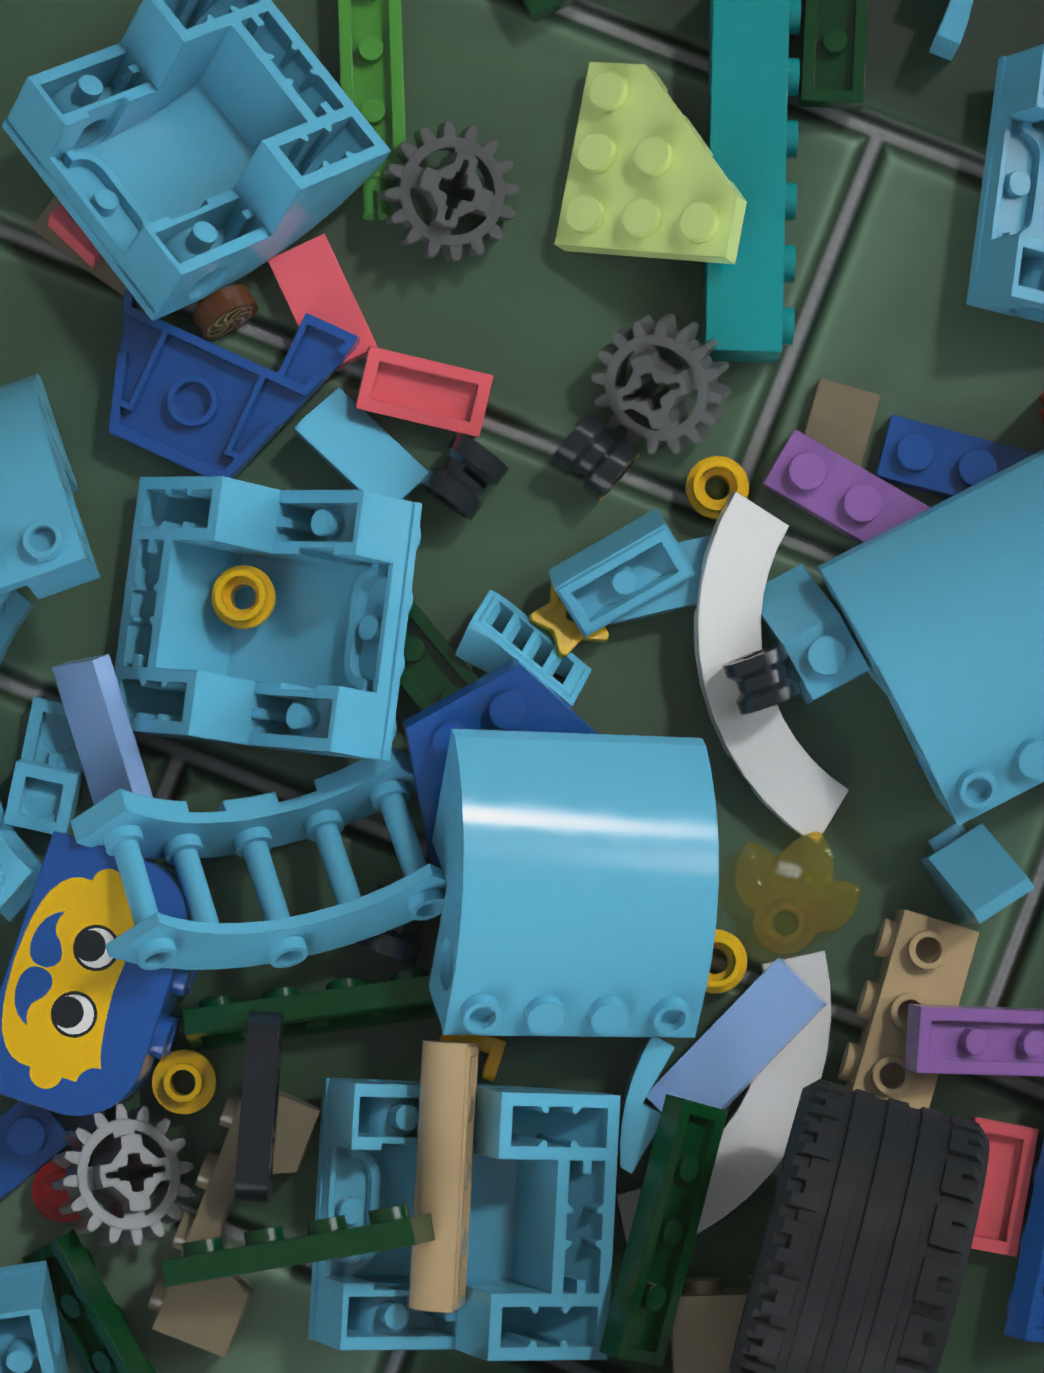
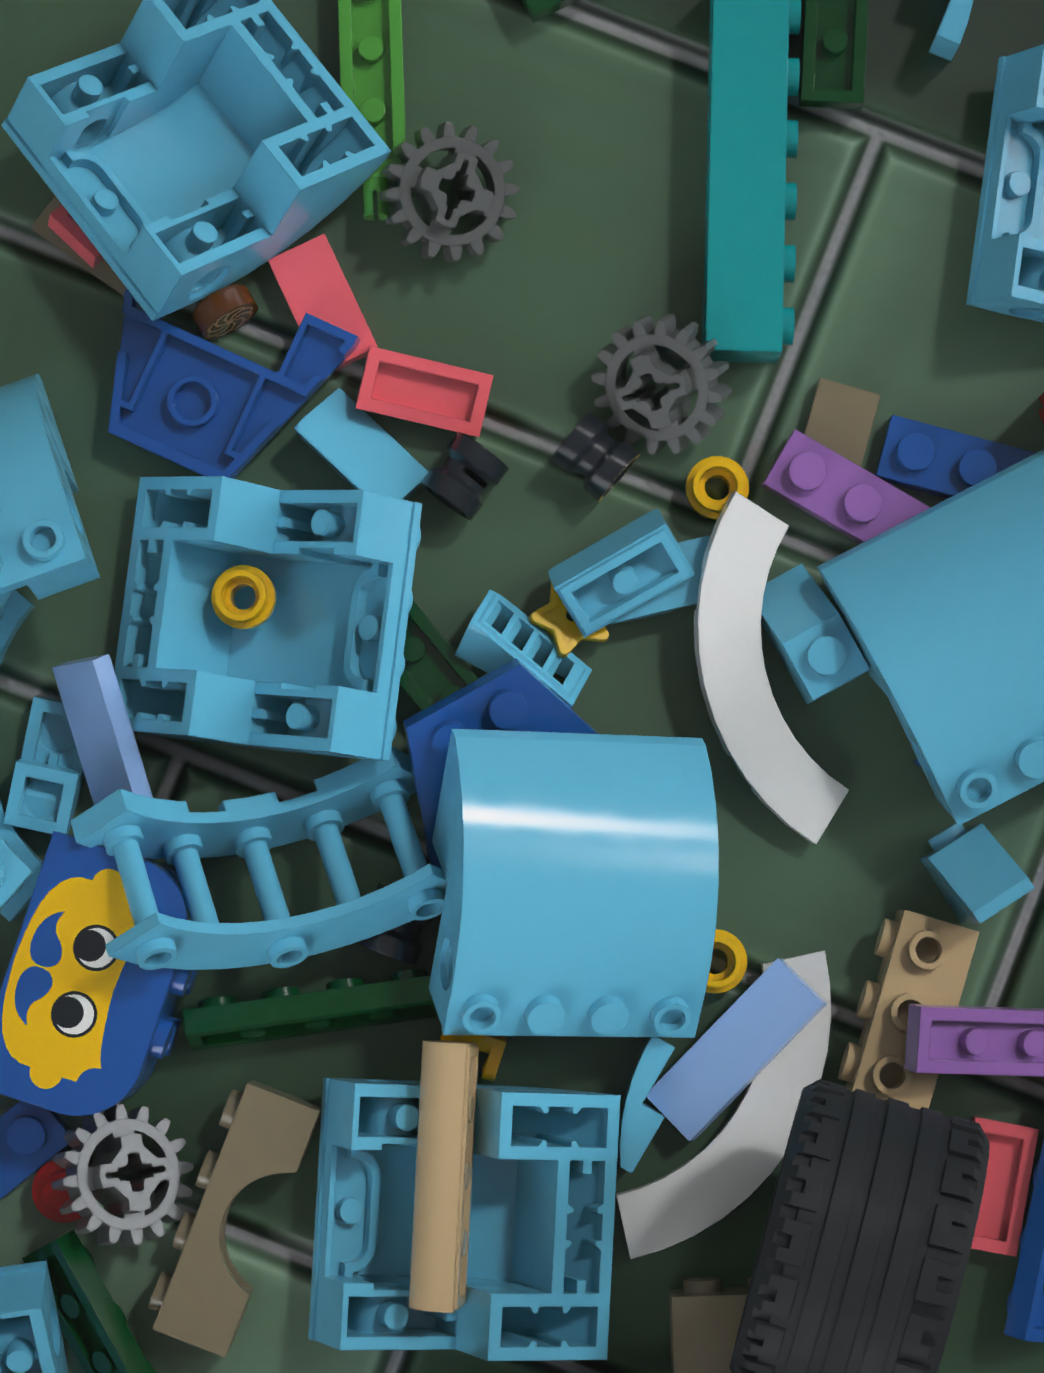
yellow plate [152,1049,217,1114] -> none
dark green plate [161,1204,435,1287] -> none
black beam [235,1010,284,1204] -> none
yellowish green plate [554,62,747,264] -> none
dark green plate [599,1094,728,1367] -> none
black wheel [723,643,801,715] -> none
clear yellow plate [735,831,861,954] -> none

